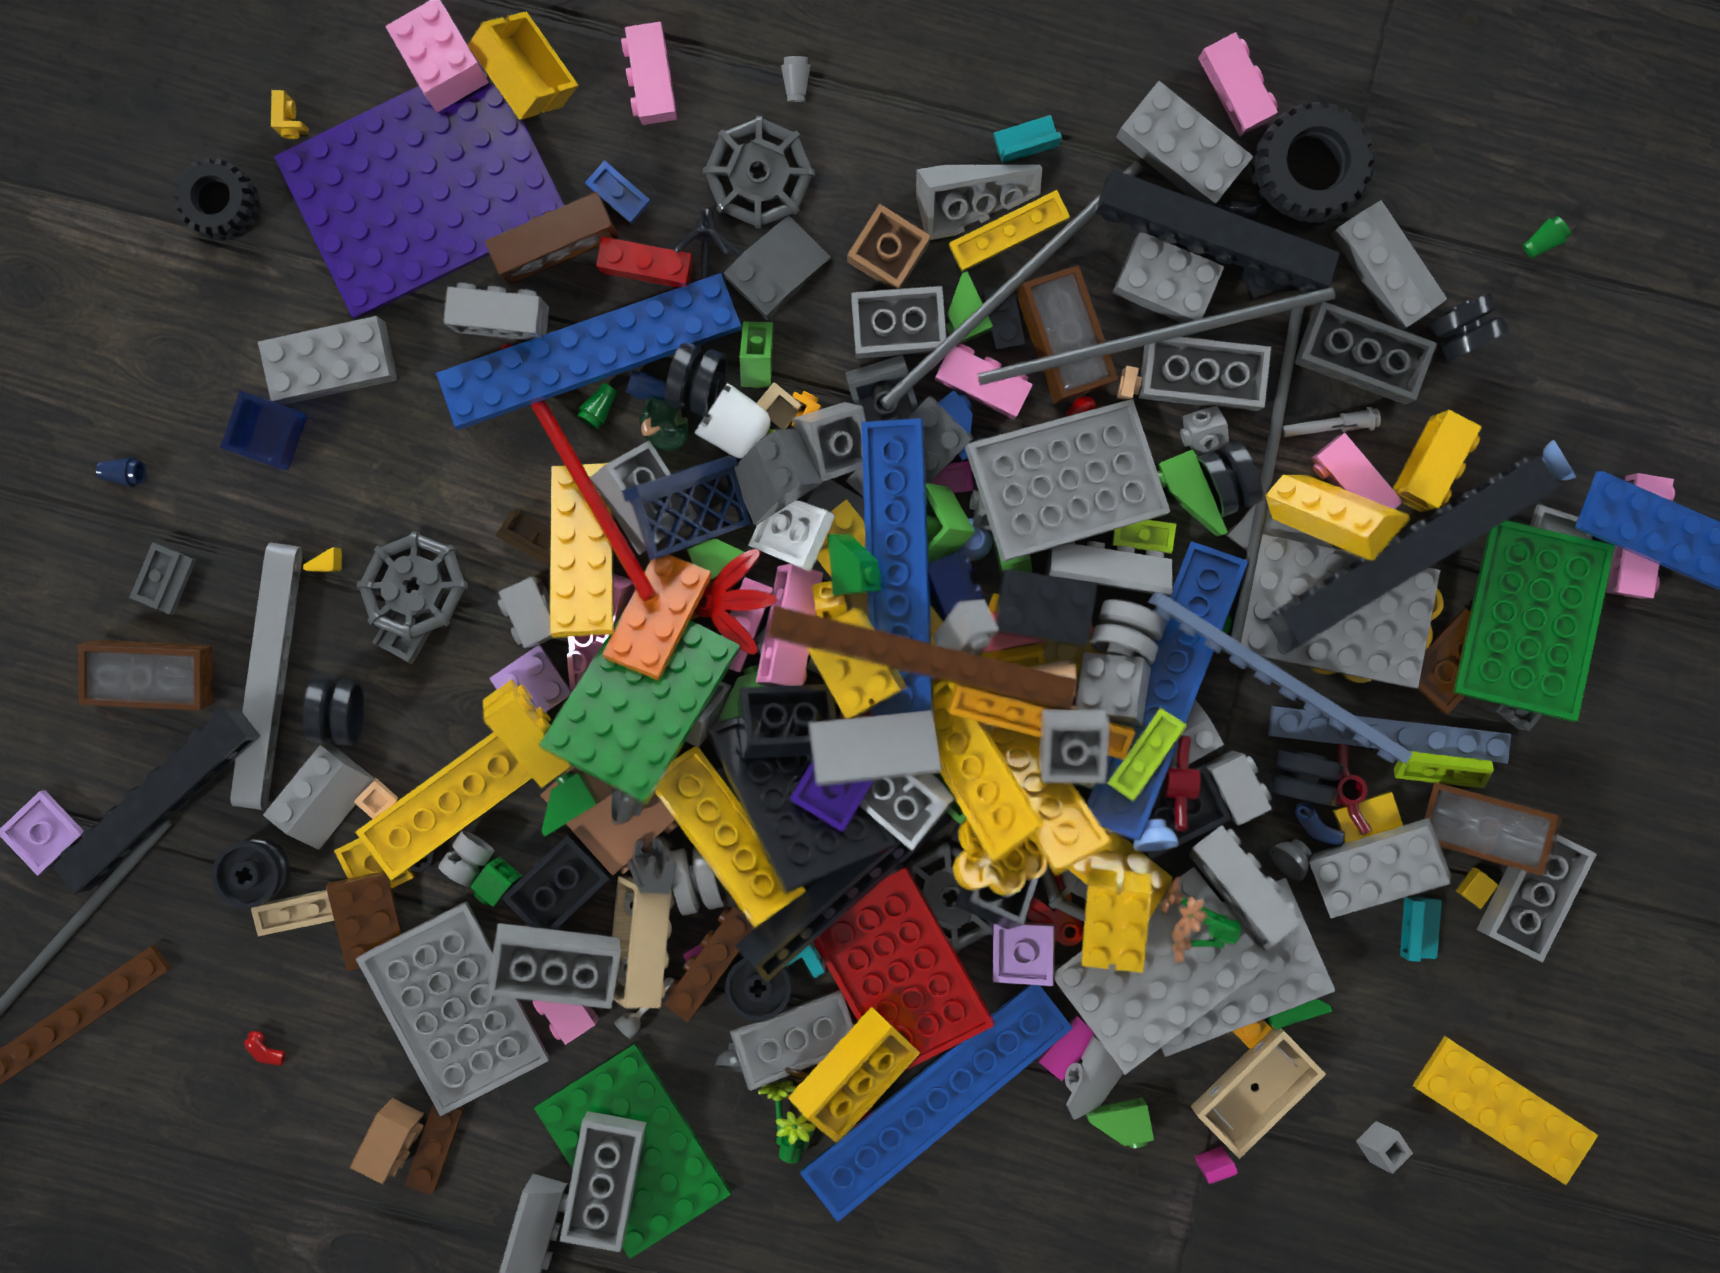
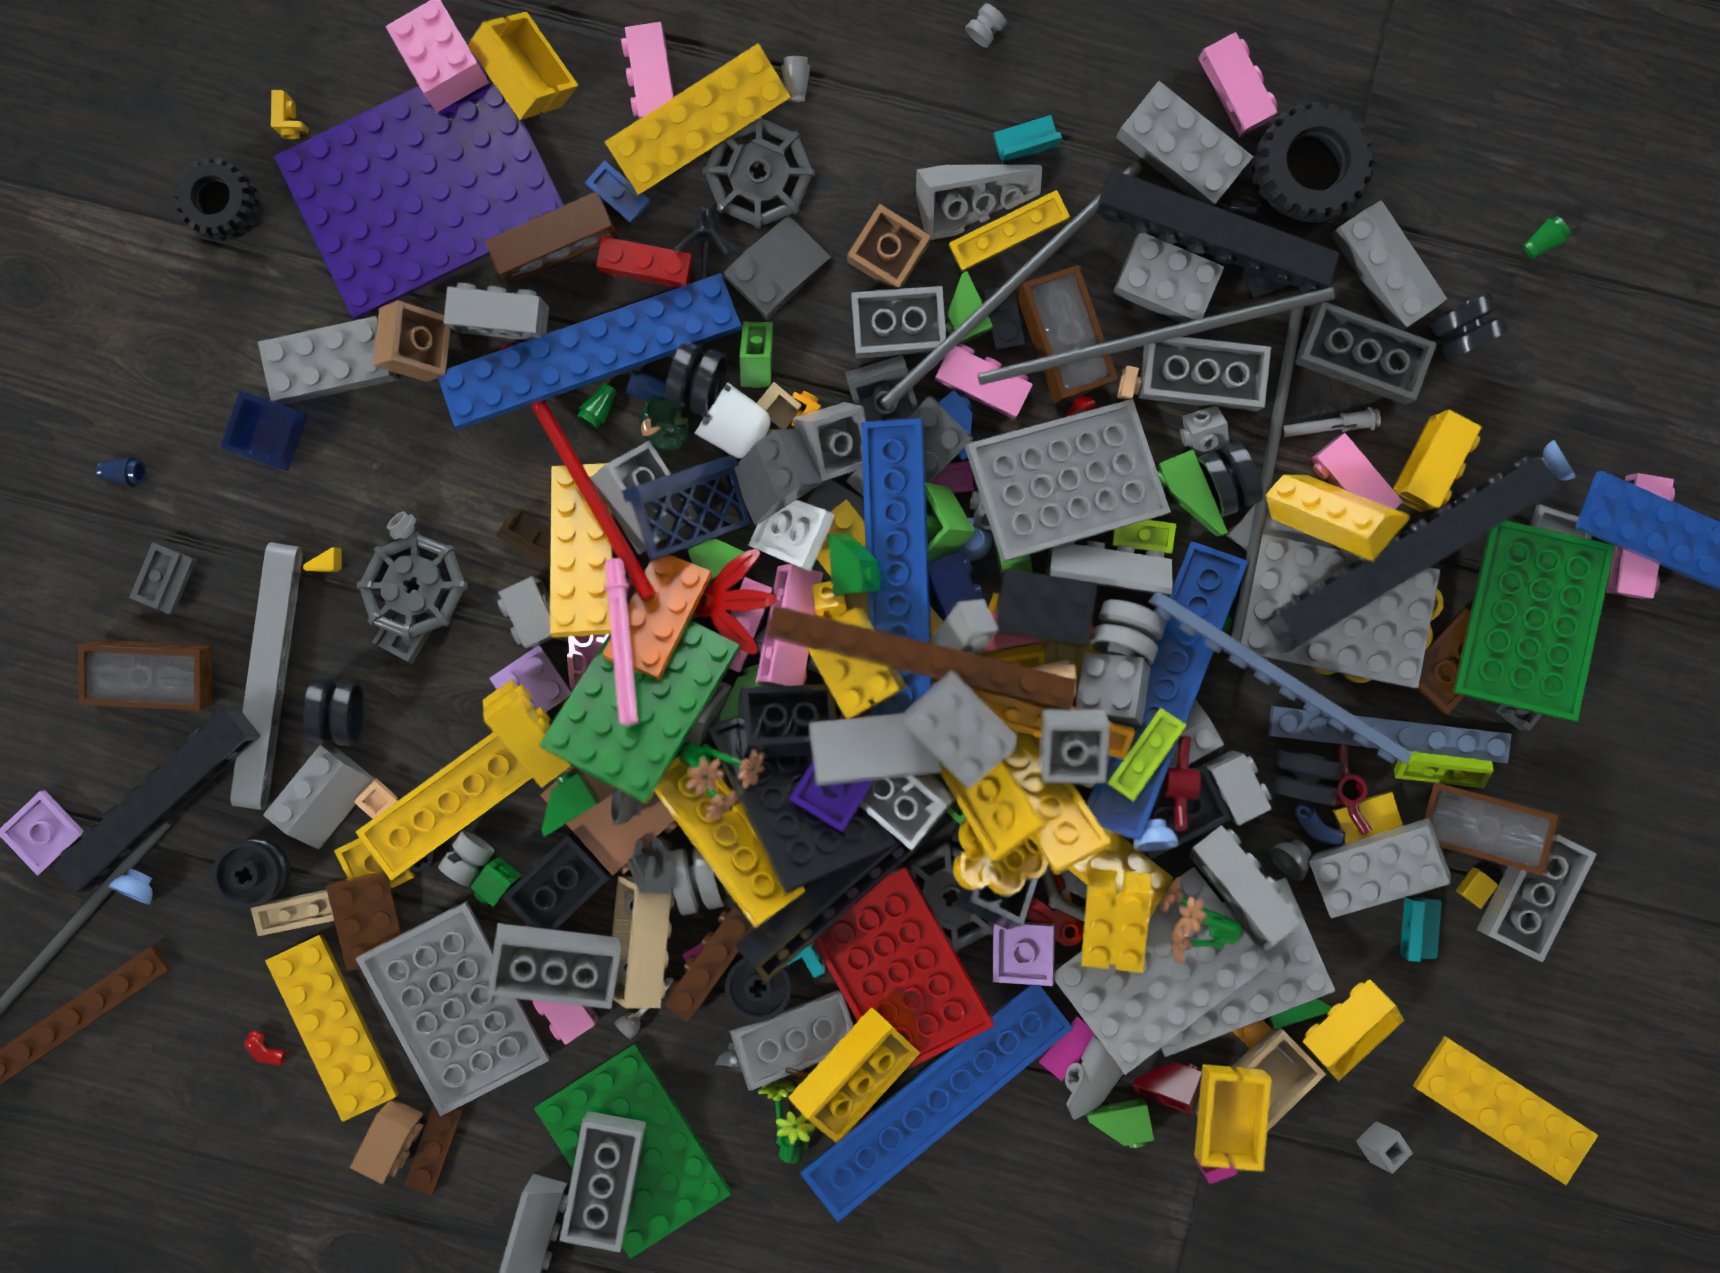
none -> light blue piece [108,869,153,905]
none -> yellow plate [265,933,399,1122]
none -> medium nougat brick [373,301,451,382]
none -> light grey plate [387,511,416,539]
none -> bright pink axle [604,558,638,726]
none -> yellow plate [605,43,791,195]
none -> nougat plant [679,742,764,820]
none -> light grey brick [903,670,1017,789]
none -> light grey wheel [965,3,1007,48]
none -> dark red slope [1133,1062,1202,1115]
none -> yellow piece [1195,1064,1272,1171]
none -> yellow piece [1303,979,1405,1081]

